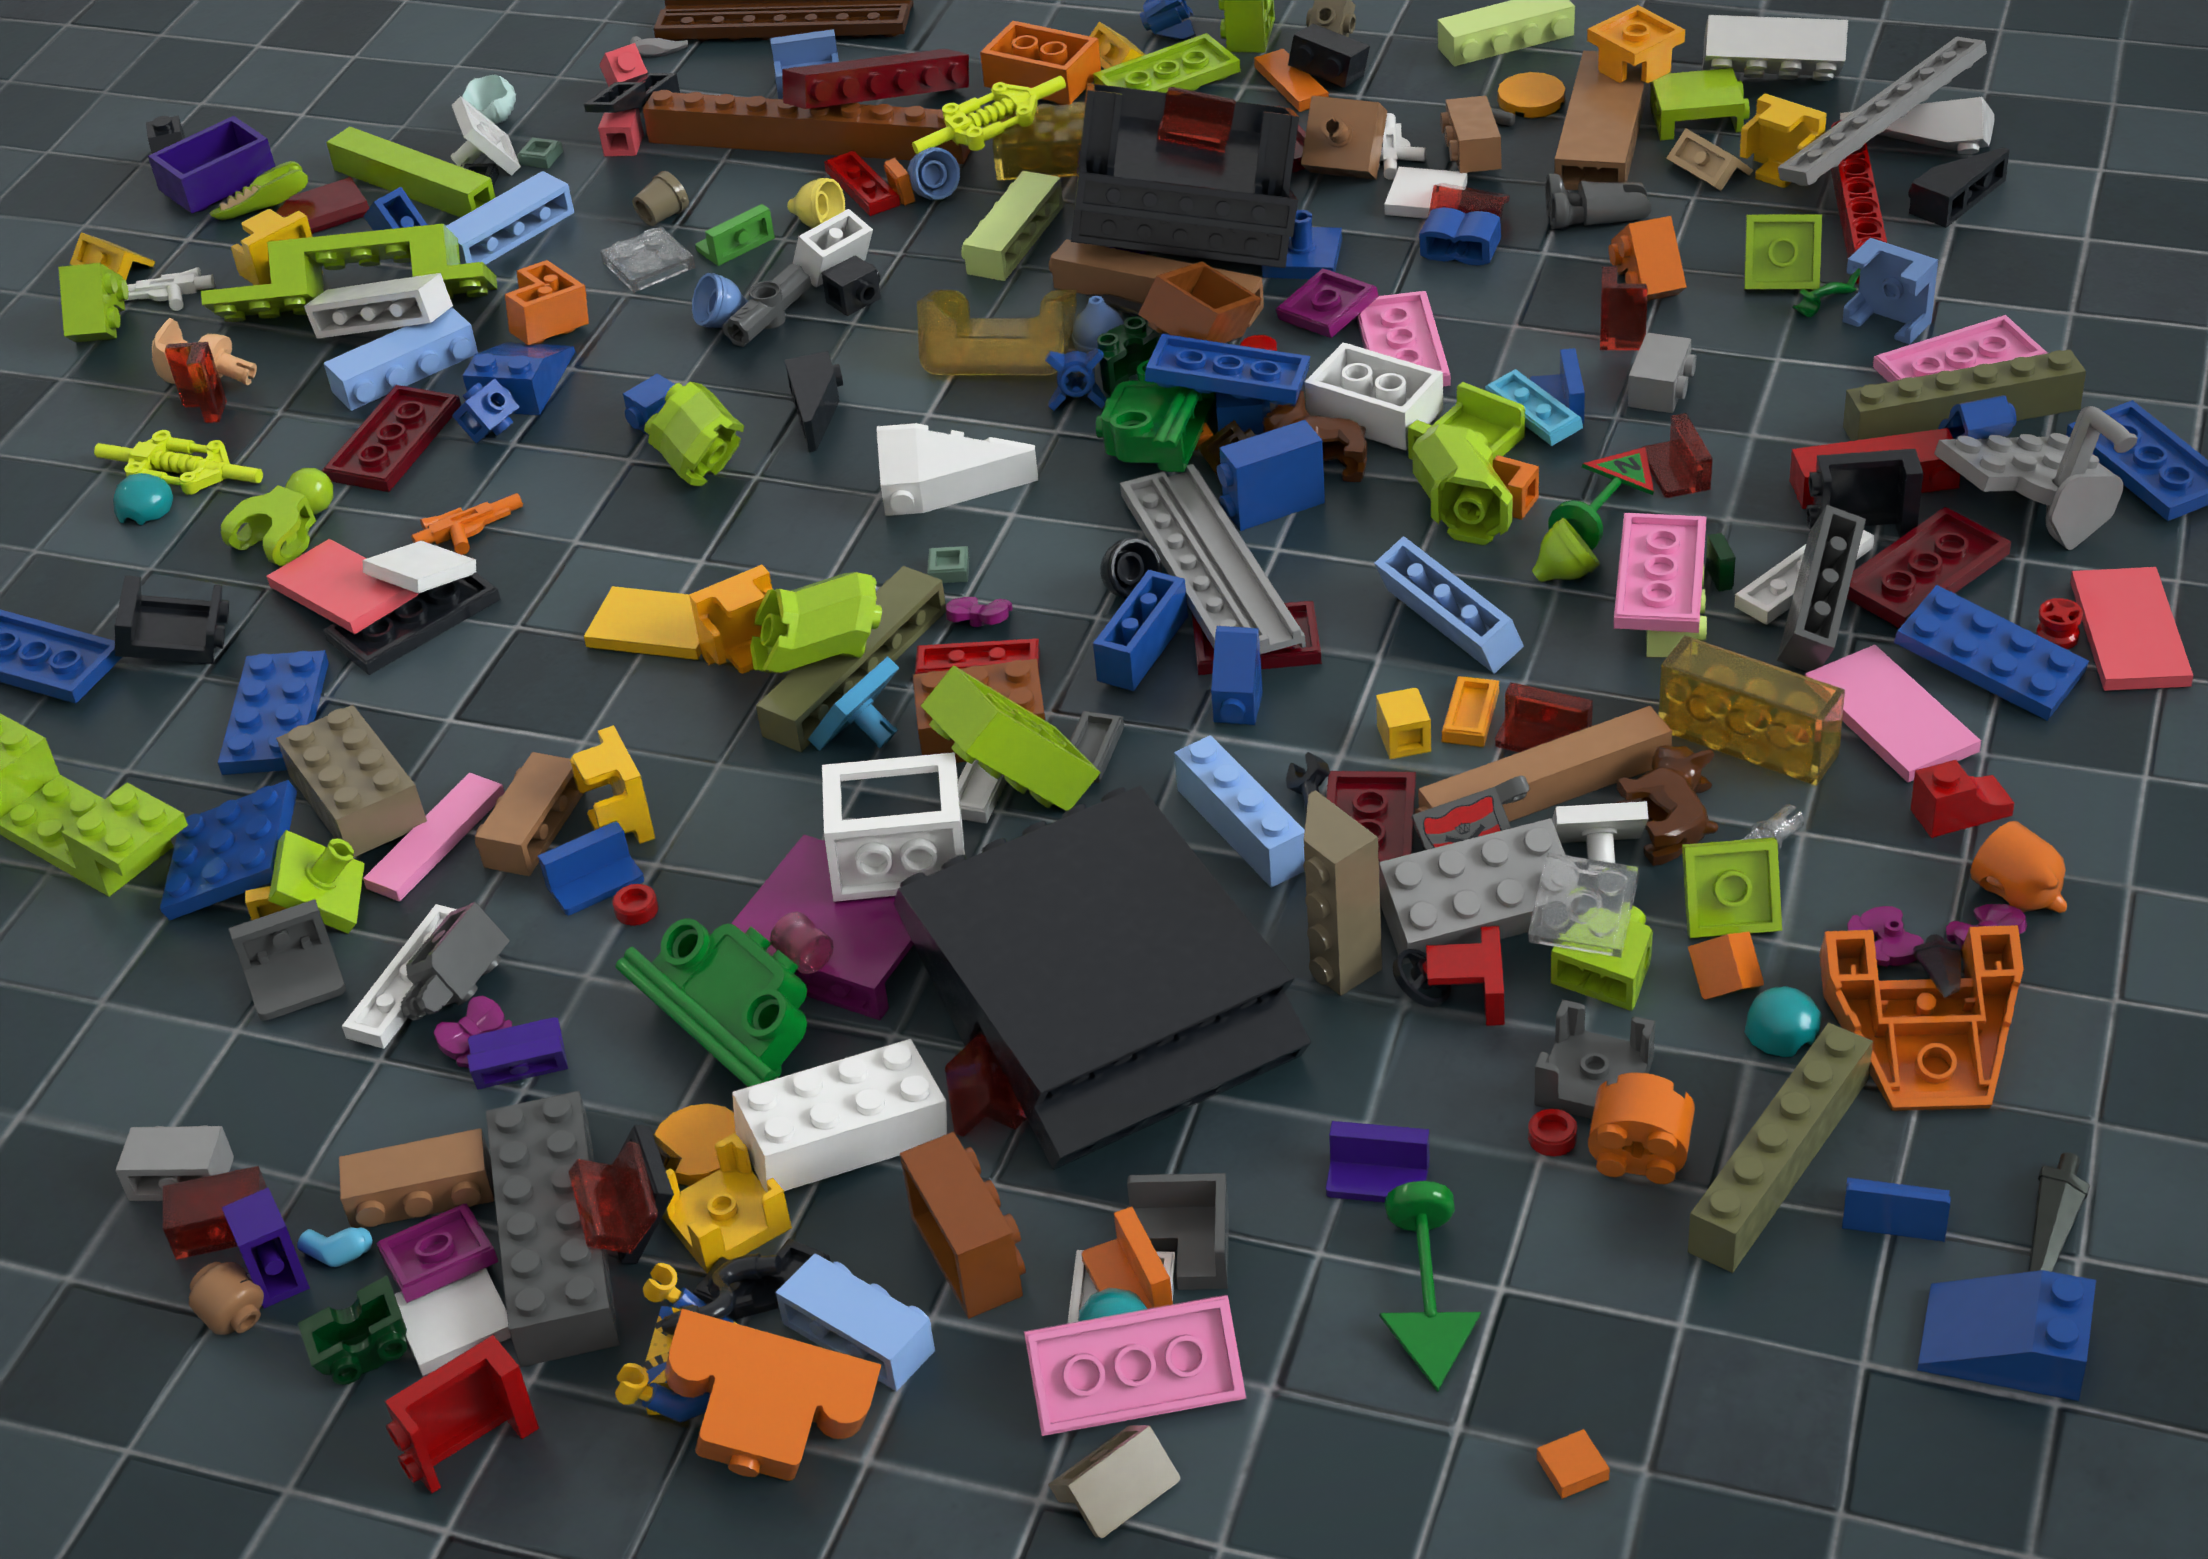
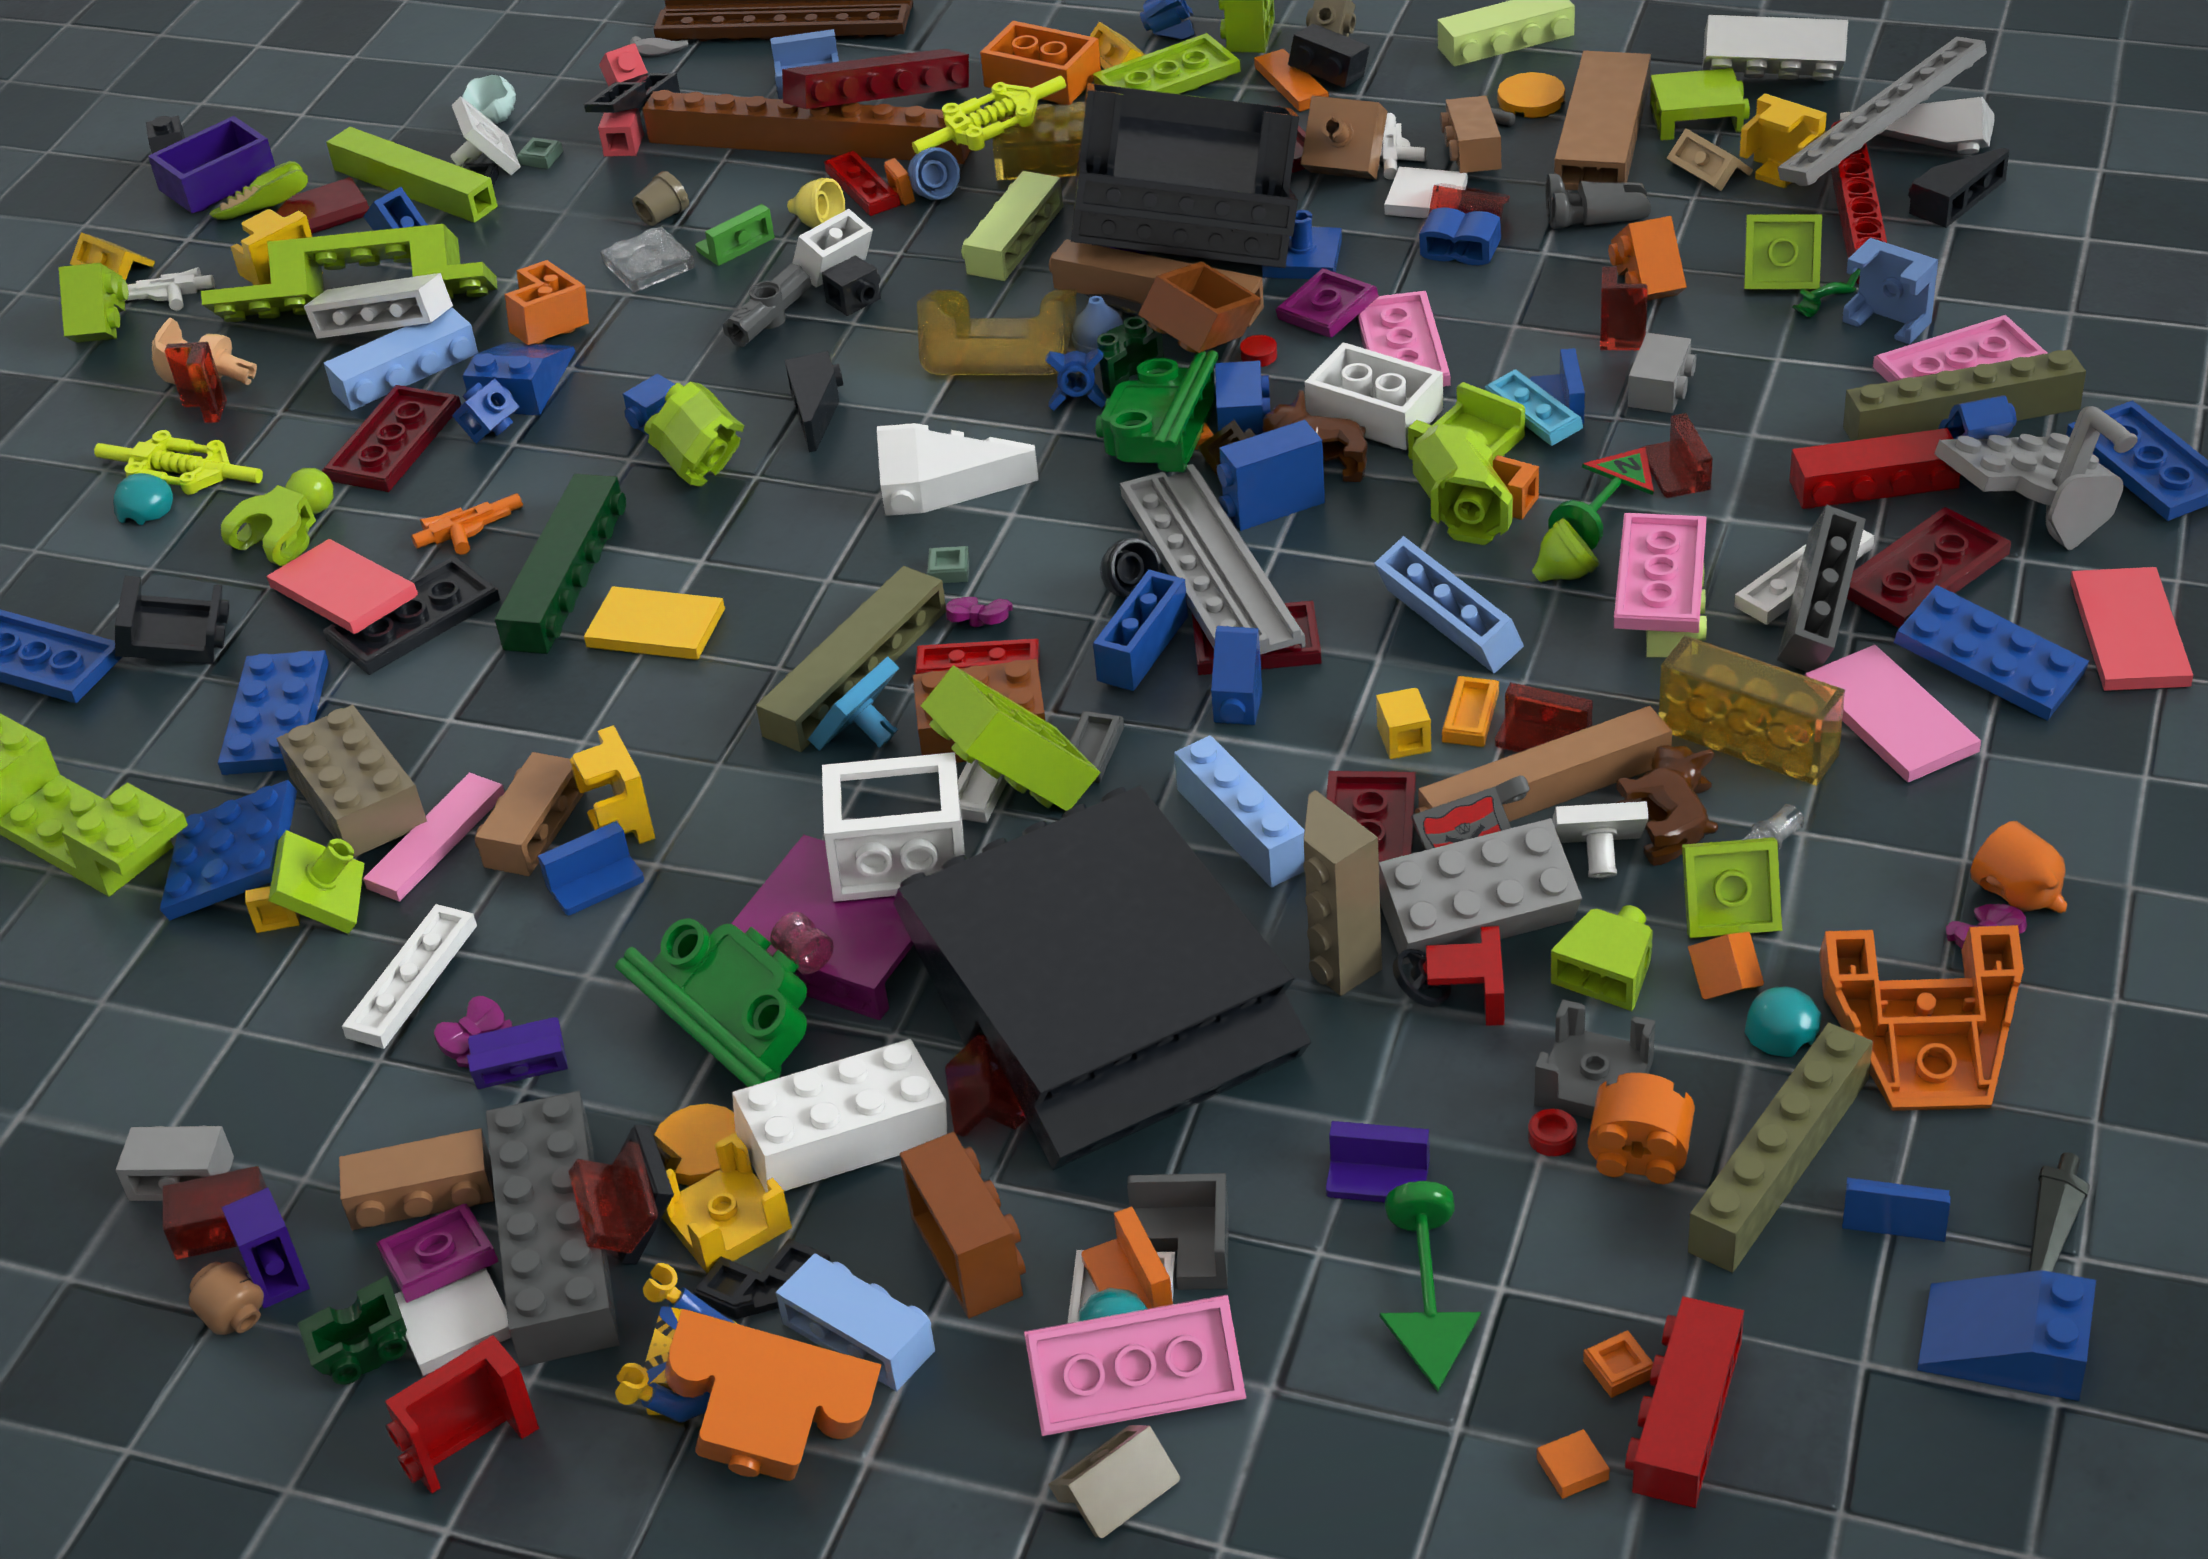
dark grey bracket [228,899,346,1021] -> none
medium azure arm [297,1227,373,1267] -> none
white tile [363,541,476,593] -> none
dark grey hinge [400,902,510,1021] -> none
light blue brick [446,171,574,265] -> none
red tile [612,884,659,926] -> none
black animal [661,1253,782,1336] -> none
light orange panel [689,565,773,674] -> none
medium blue helmet [692,273,748,328] -> none
lime brick [750,572,882,673] -> none
blue plate [1145,334,1310,405] -> none
clear red panel [1157,87,1236,153] -> none
black bar [1286,752,1330,813] -> none
clear plate [1528,852,1639,958] -> none
light orange panel [1587,5,1685,83] -> none
dark green tile [1706,533,1736,592] -> none
black panel [1806,449,1923,538] -> none
magenta piece [1847,906,1924,967] -> none
red arch [1910,760,2014,838] -> none
black bar [1913,934,1962,998] -> none
red wheel [2036,598,2083,650] -> none
none -> dark green brick [495,474,626,654]
none -> orange tile [1583,1330,1653,1398]
none -> red brick [1625,1296,1744,1508]

